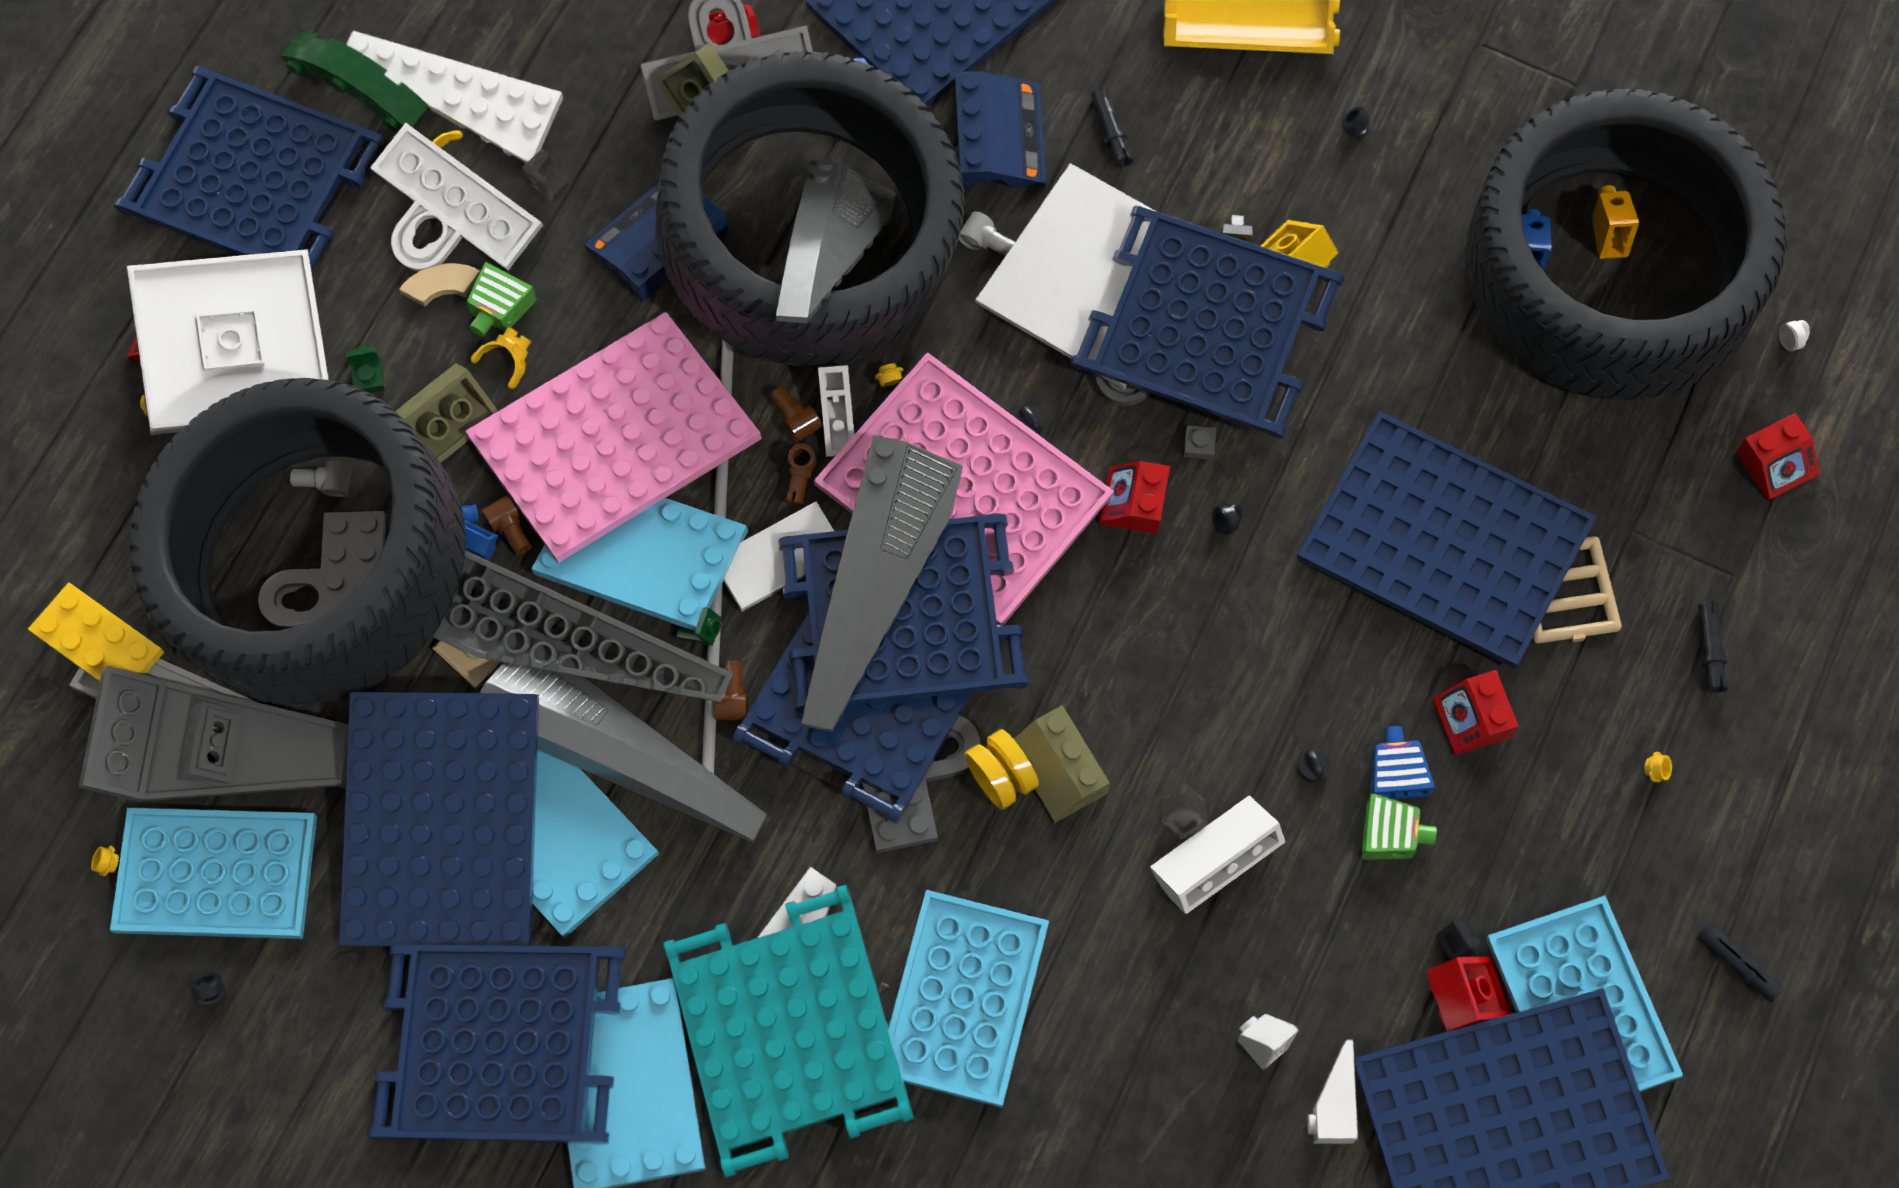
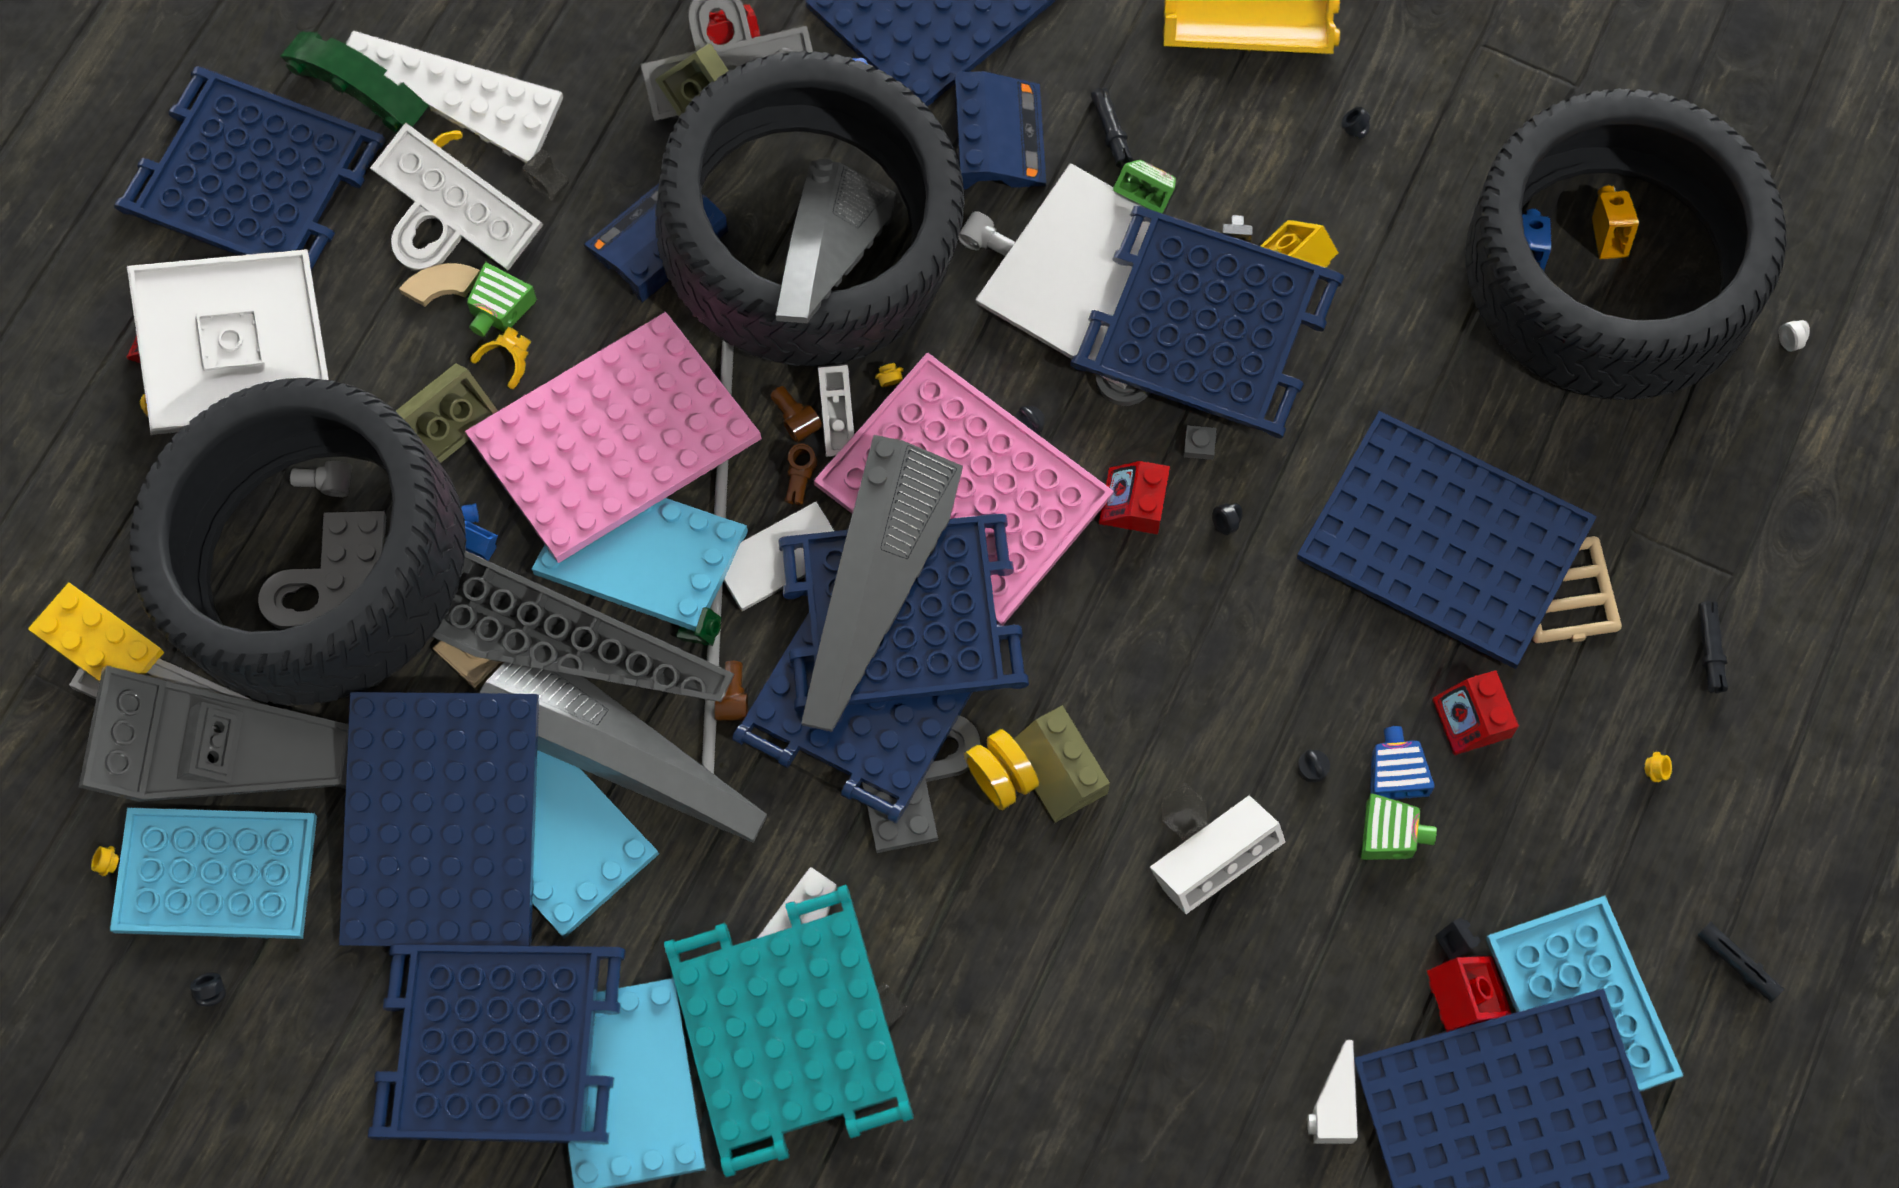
dark green bracket [346,346,385,393] -> none
reddish brown pin [481,495,532,556] -> none
medium azure plate [889,890,1049,1108] -> none
white slope [1238,1014,1298,1070] -> none
red slope [1736,413,1820,501] -> none
none -> bright green torso [1113,160,1176,214]

